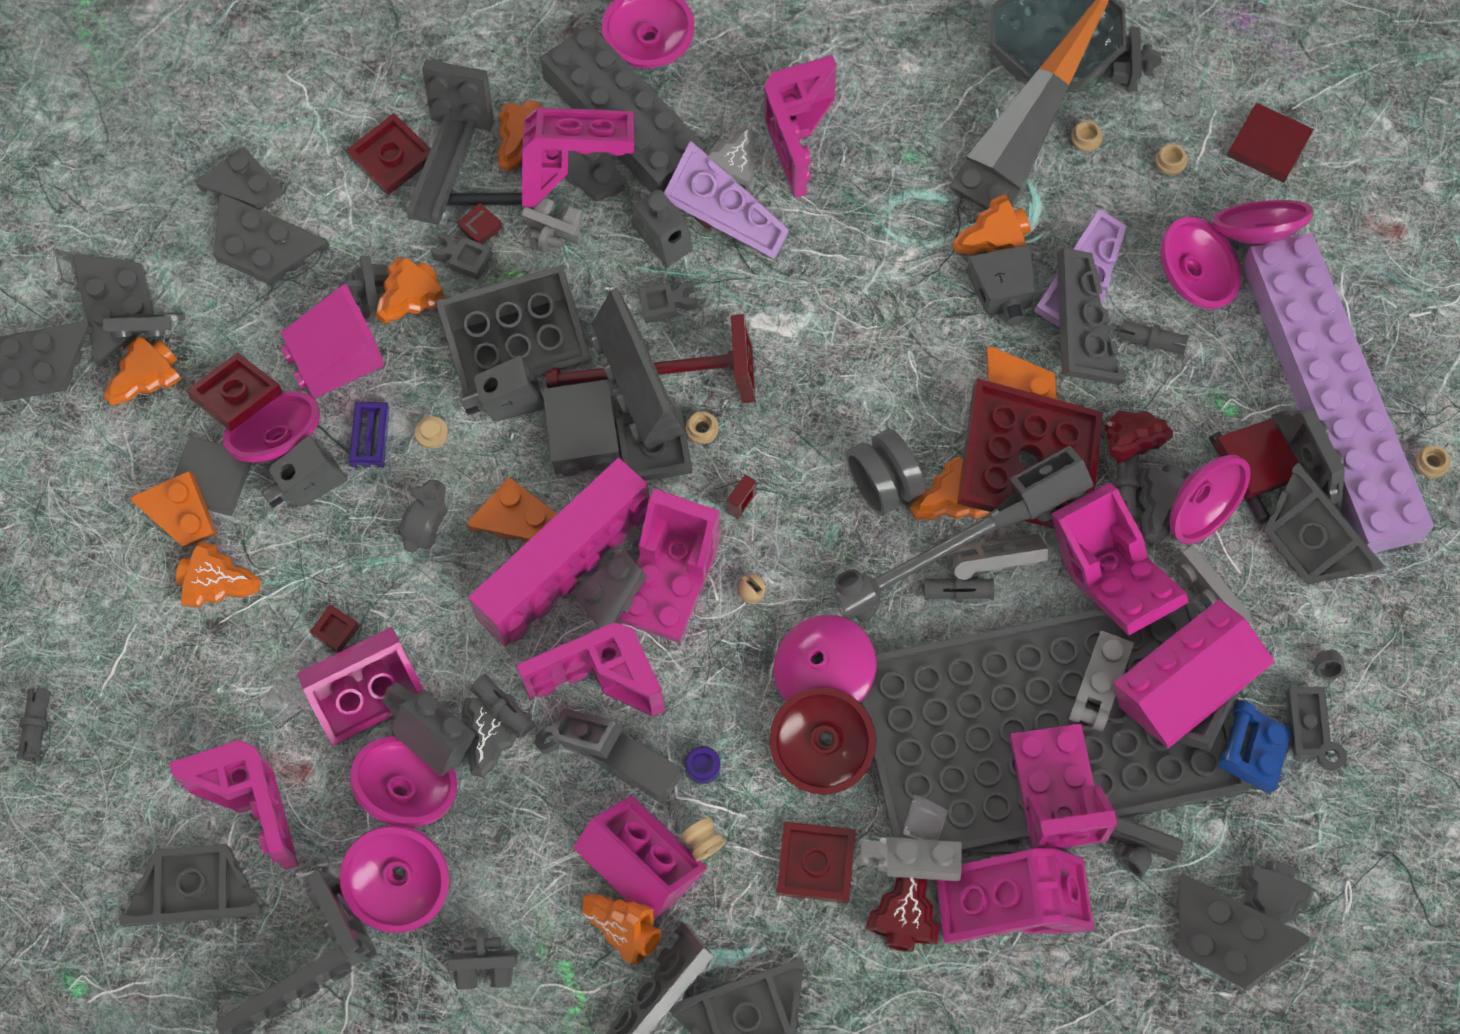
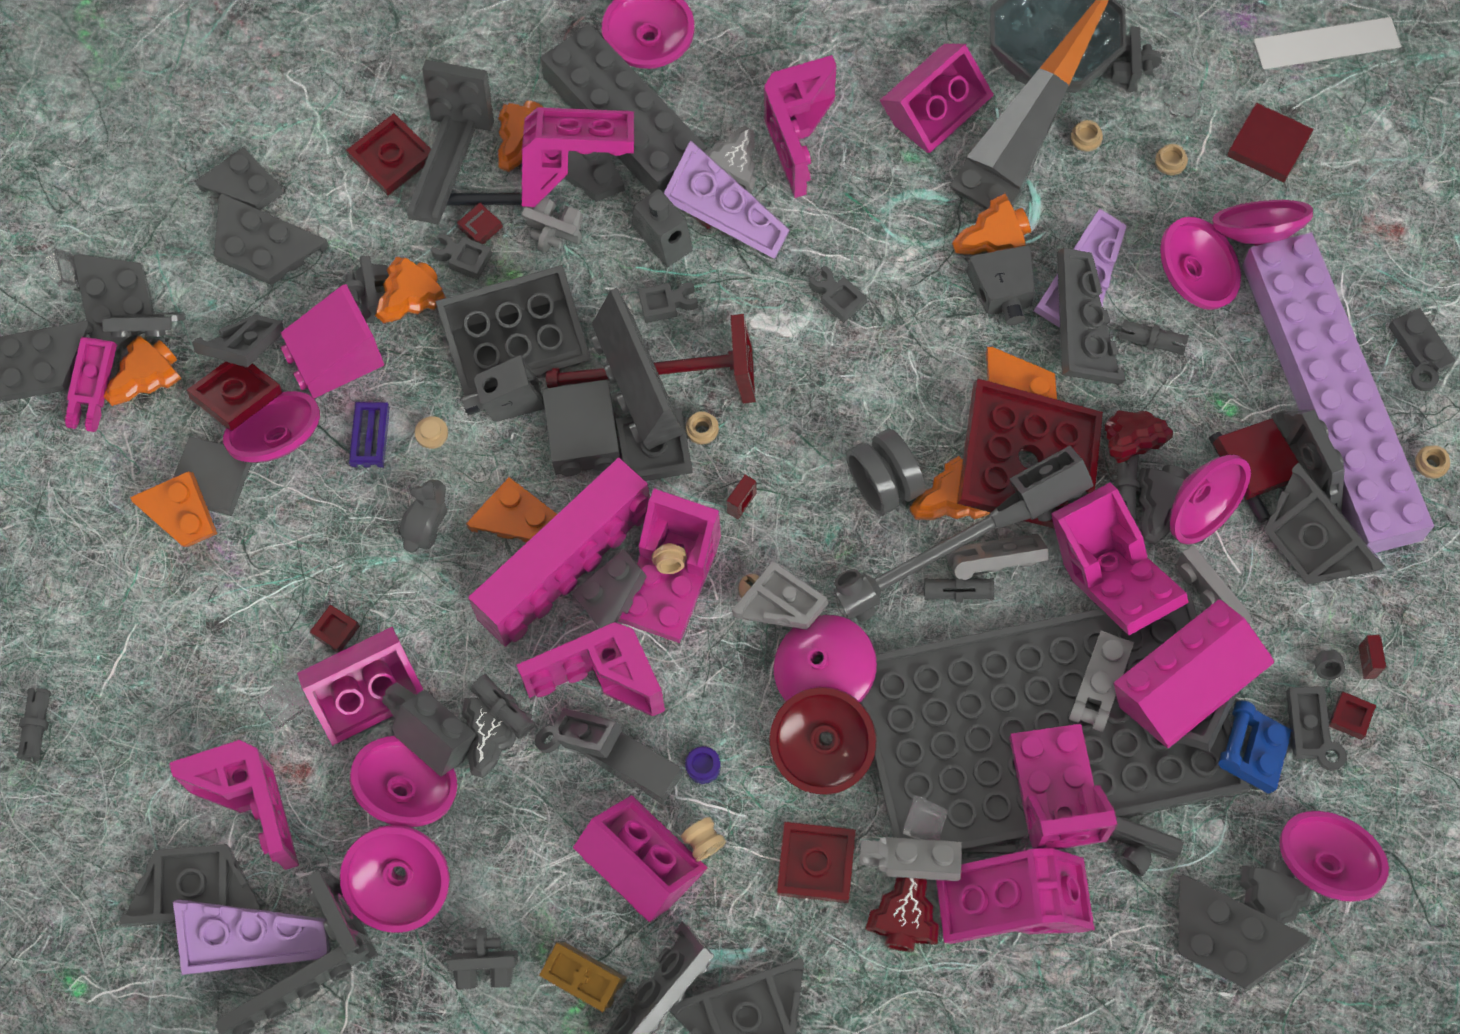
orange rock [176,541,262,608] -> none
dark grey torso [262,435,348,508] -> none
orange rock [582,893,662,965] -> none
none -> dark pink hinge [65,337,117,432]
none -> lavender wing [173,899,330,975]
none -> dark grey wing [192,314,284,367]
none -> pearl gold hinge [539,942,627,1012]
none -> tan plate [652,543,687,574]
none -> light grey wing [732,561,828,629]
none -> dark grey plate [809,266,867,323]
none -> dark pink slope [880,43,994,153]
none -> white sticker [1254,17,1401,70]
none -> dark pink dish [1279,811,1389,902]
none -> dark red tile [1329,691,1376,740]
none -> dark red tile [1358,635,1386,679]
none -> dark grey hinge [1388,308,1456,391]

